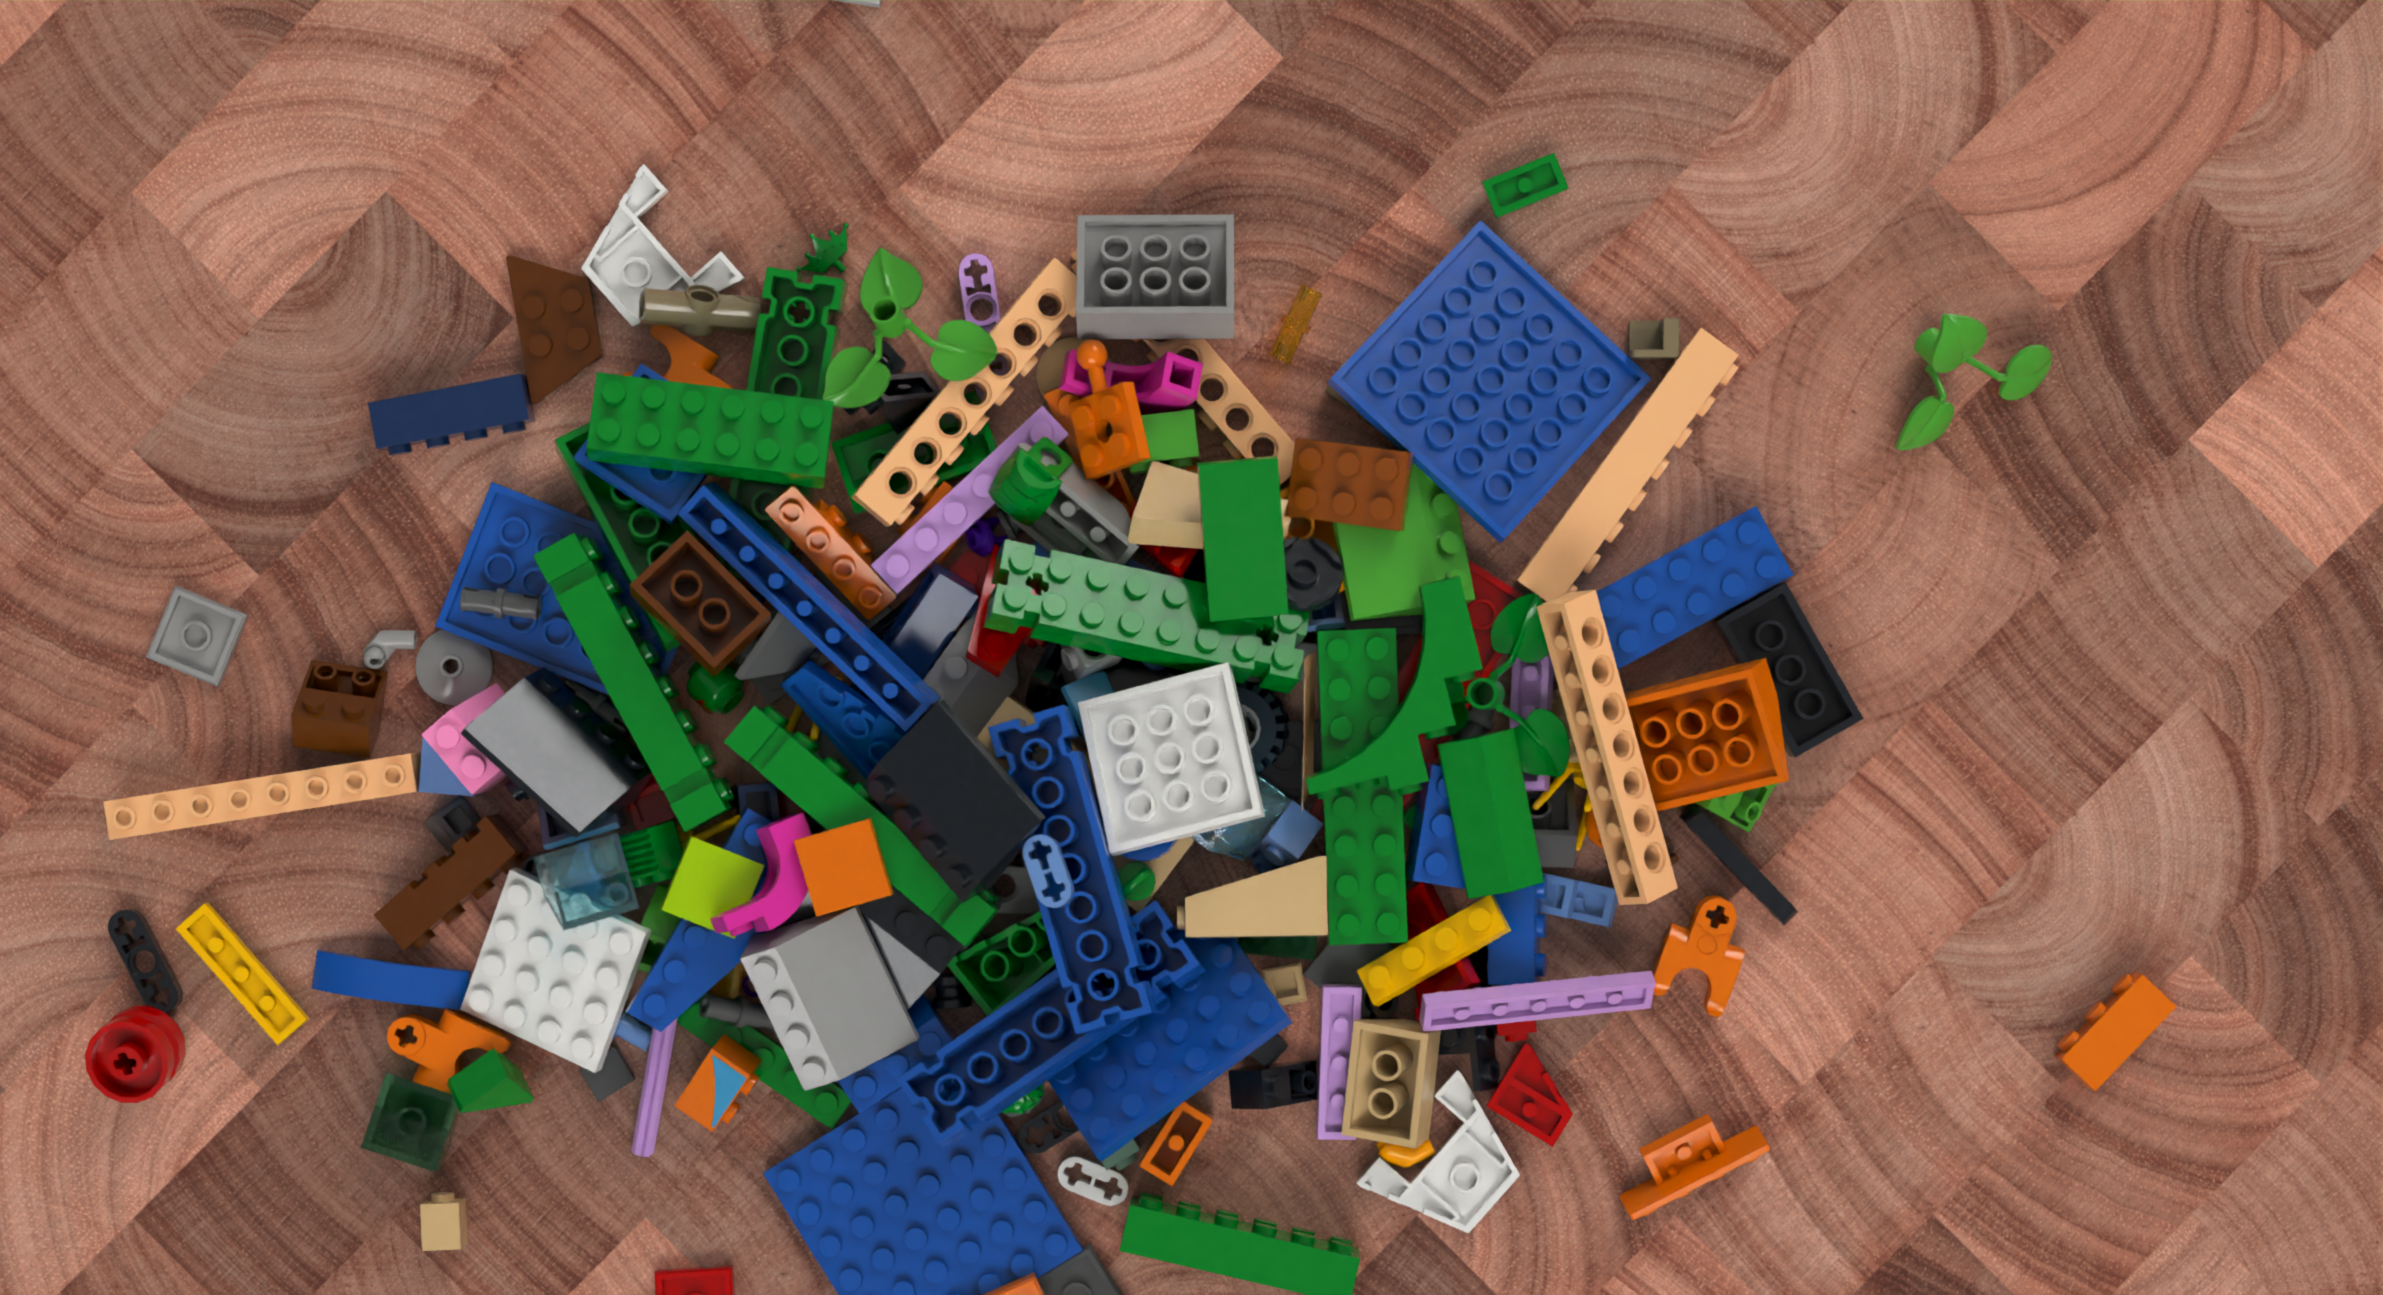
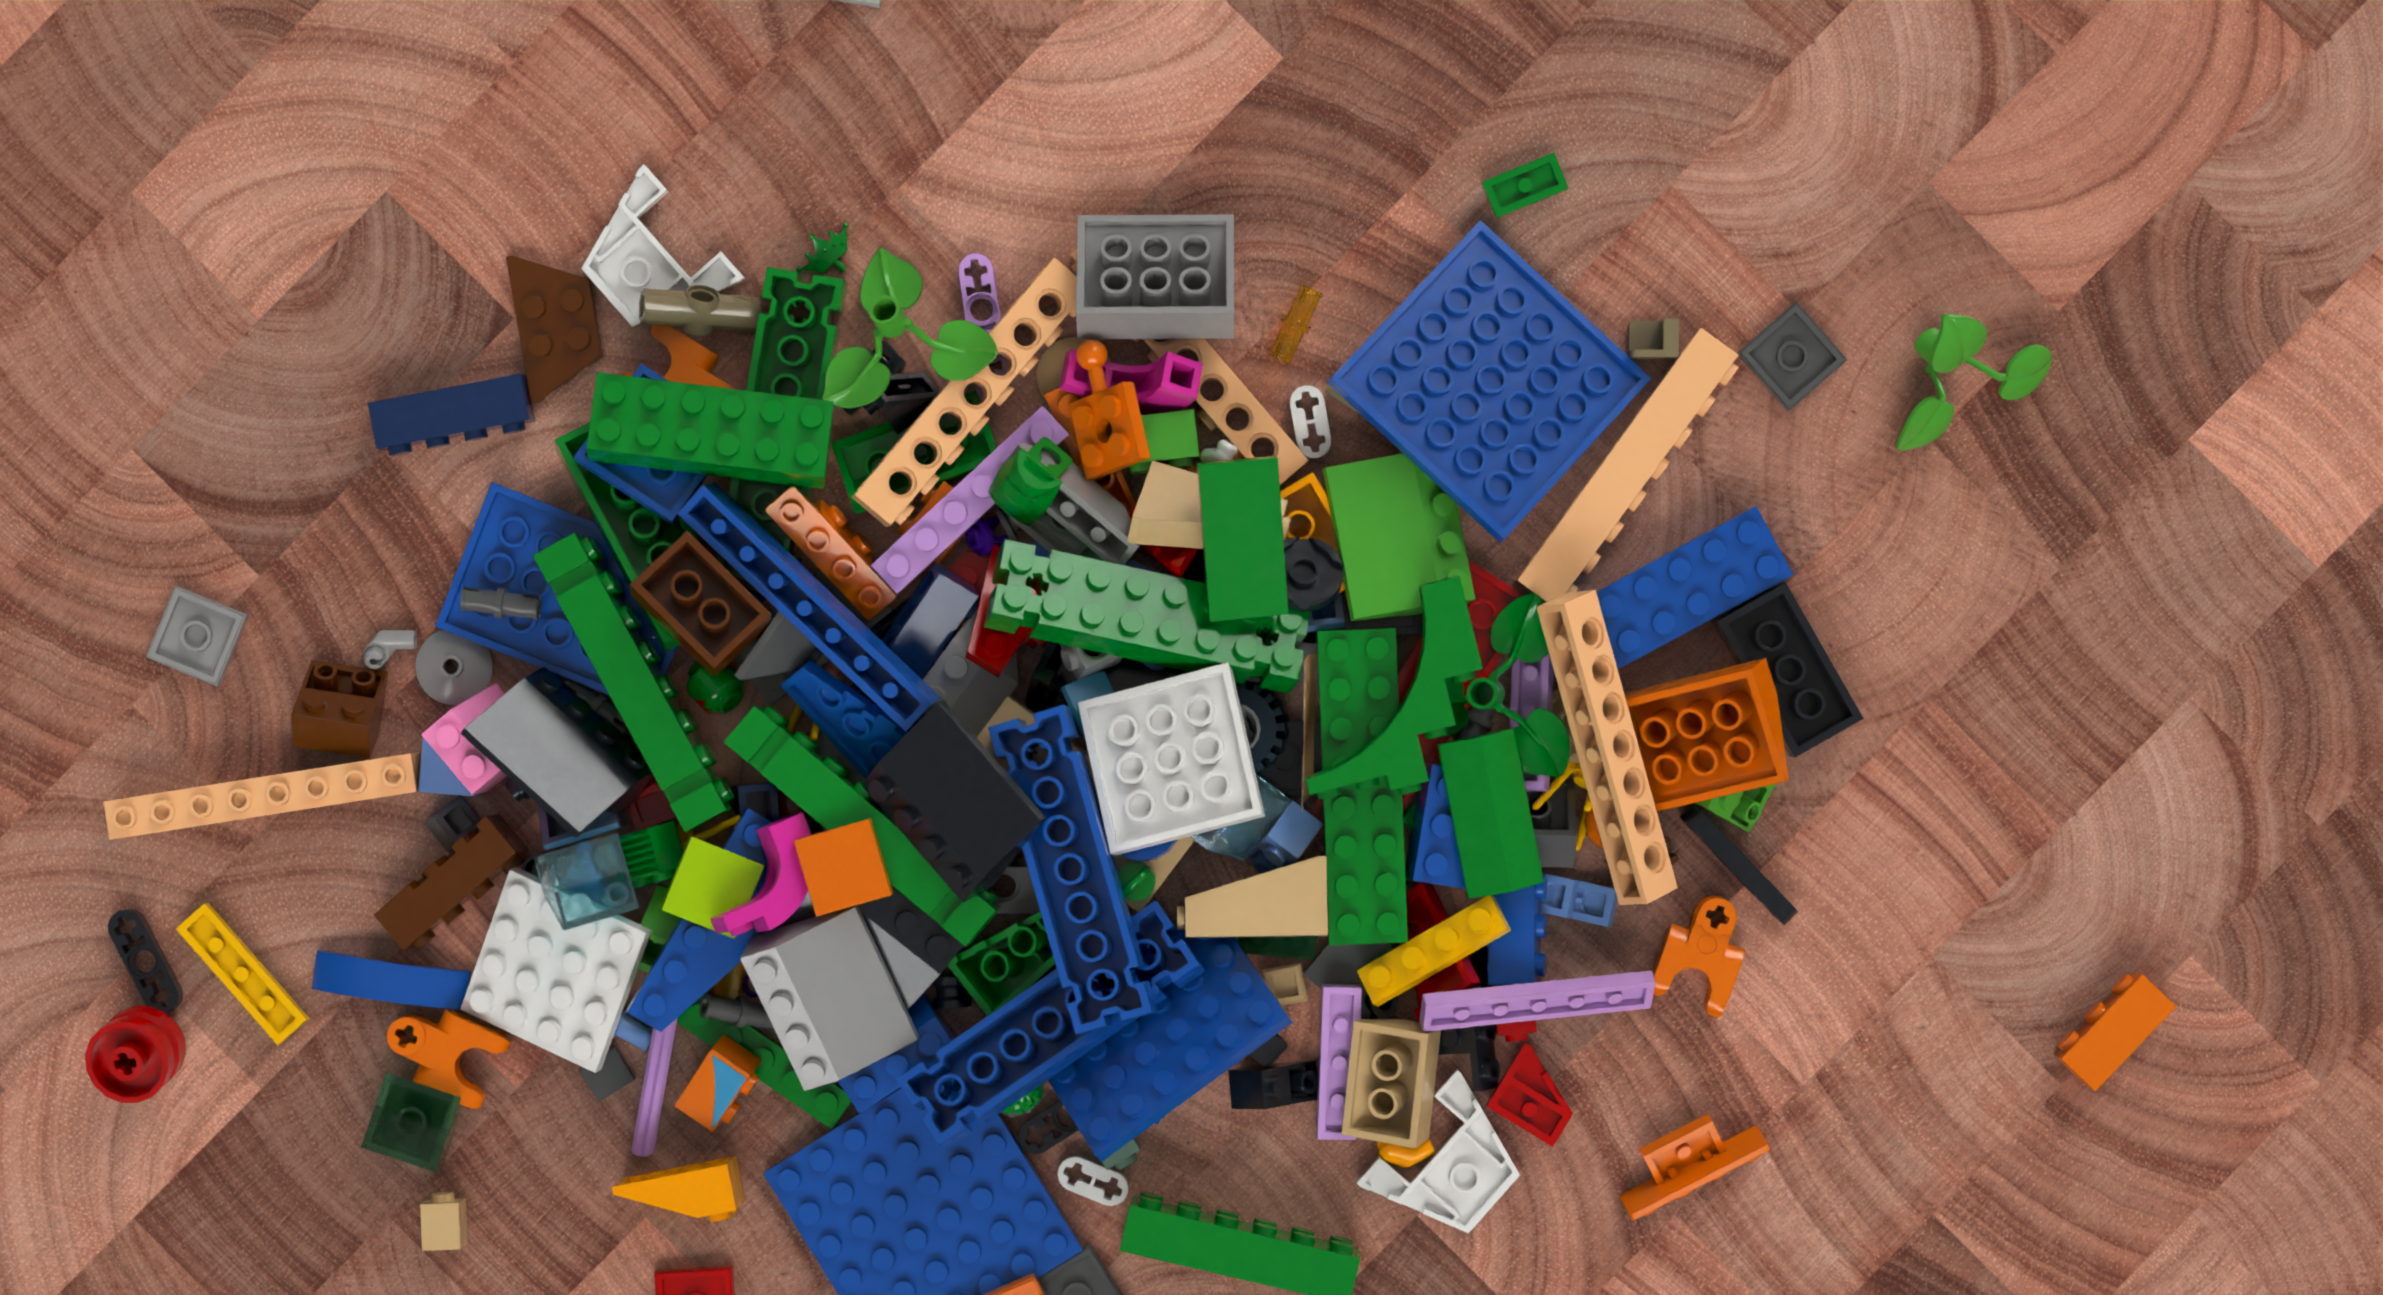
green slope [447,1048,534,1113] -> none
medium blue beam [1022,834,1074,908] -> none
orange brick [1139,1099,1214,1186] -> none
dark orange plate [1286,438,1413,531] -> none
none -> light orange slope [612,1155,745,1222]
none -> white arm [1200,439,1237,462]
none -> white beam [1290,385,1331,459]
none -> dark grey tile [1737,302,1847,412]

